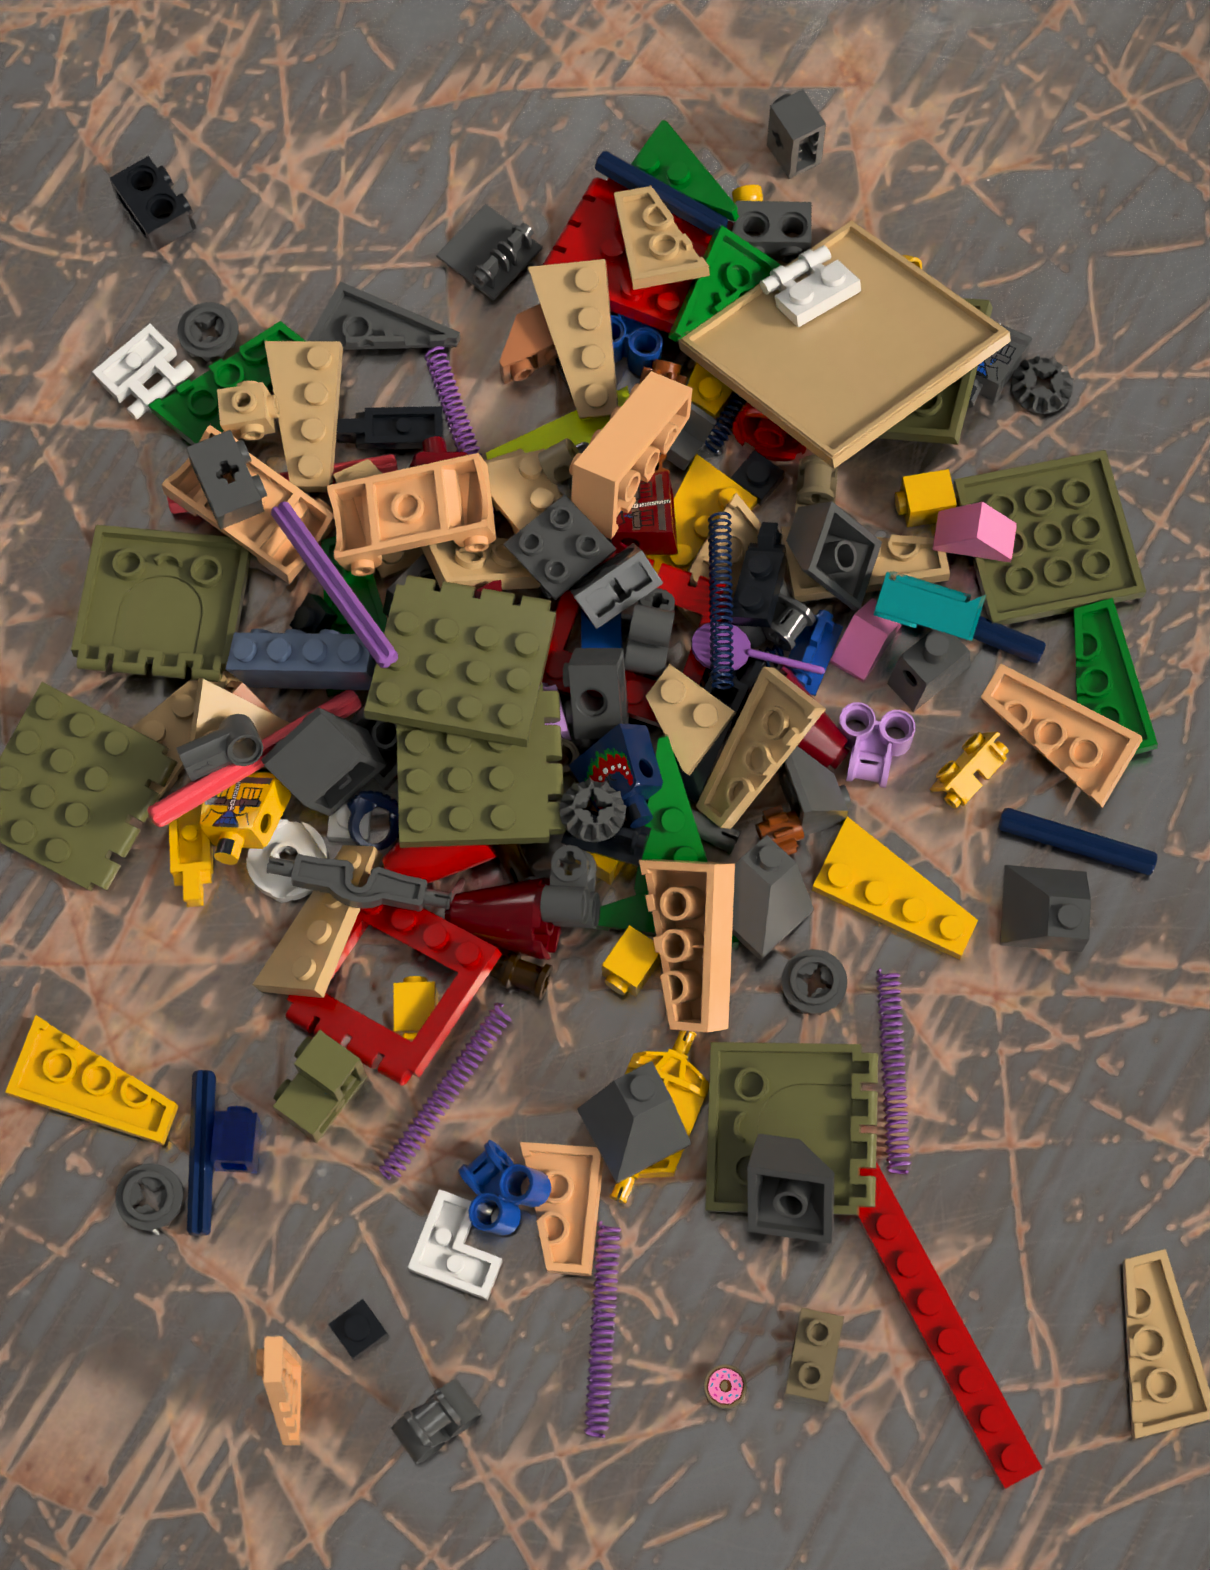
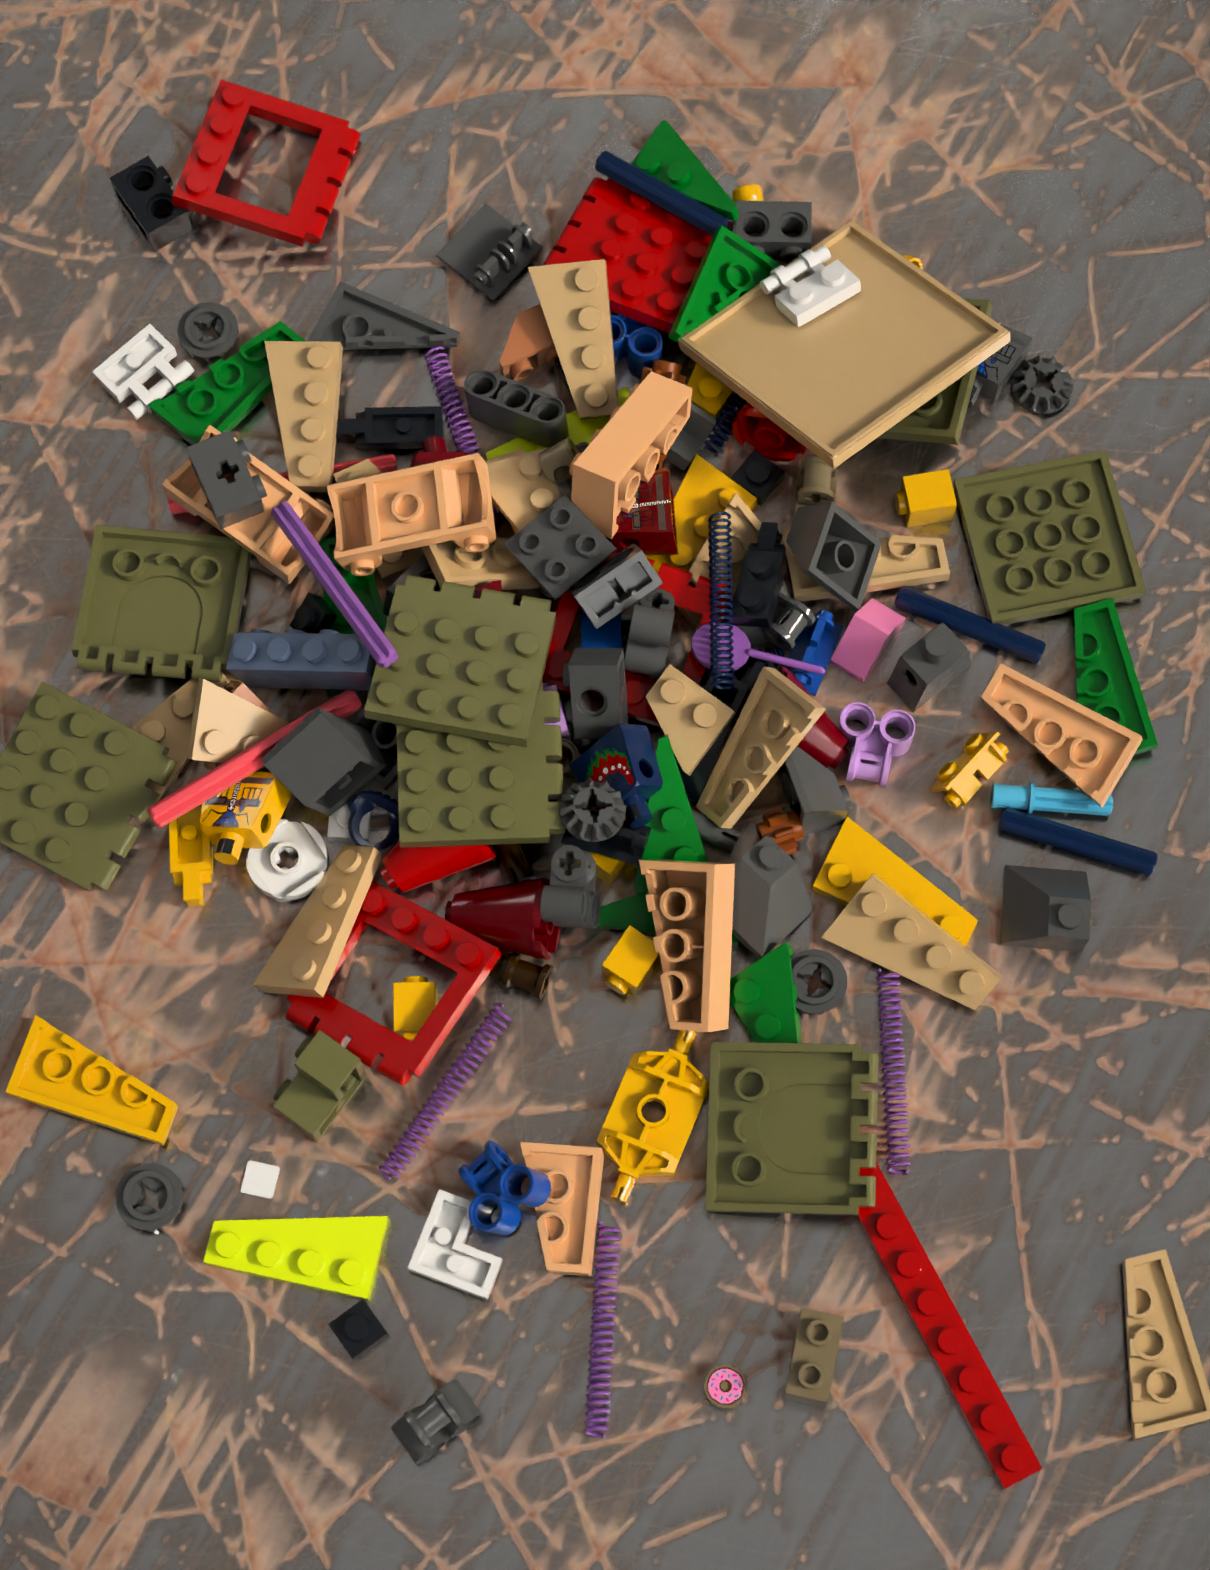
dark grey piece [176,714,264,782] -> none
dark blue axle [187,1070,216,1236] -> none
clear blue brick [210,1106,262,1173] -> none
tan brick [217,381,280,441] -> none
light nougat wing [256,1336,302,1445] -> none
dark grey piece [267,854,452,912] -> none
dark grey slope [577,1061,691,1184] -> none
tan wing [614,186,710,290] -> none
dark grey slope [748,1134,835,1244] -> none
dark grey brick [767,89,826,179] -> none
teal piece [873,571,987,641] -> none
bright pink slope [932,502,1017,563] -> none
none -> red hinge [172,80,361,247]
none -> neon yellow wing [203,1216,389,1301]
none -> white sticker [241,1160,280,1199]
none -> dark grey beam [464,370,569,448]
none -> green wing [729,942,802,1043]
none -> tan wing [821,873,1002,1010]
none -> medium azure axle [990,782,1113,816]

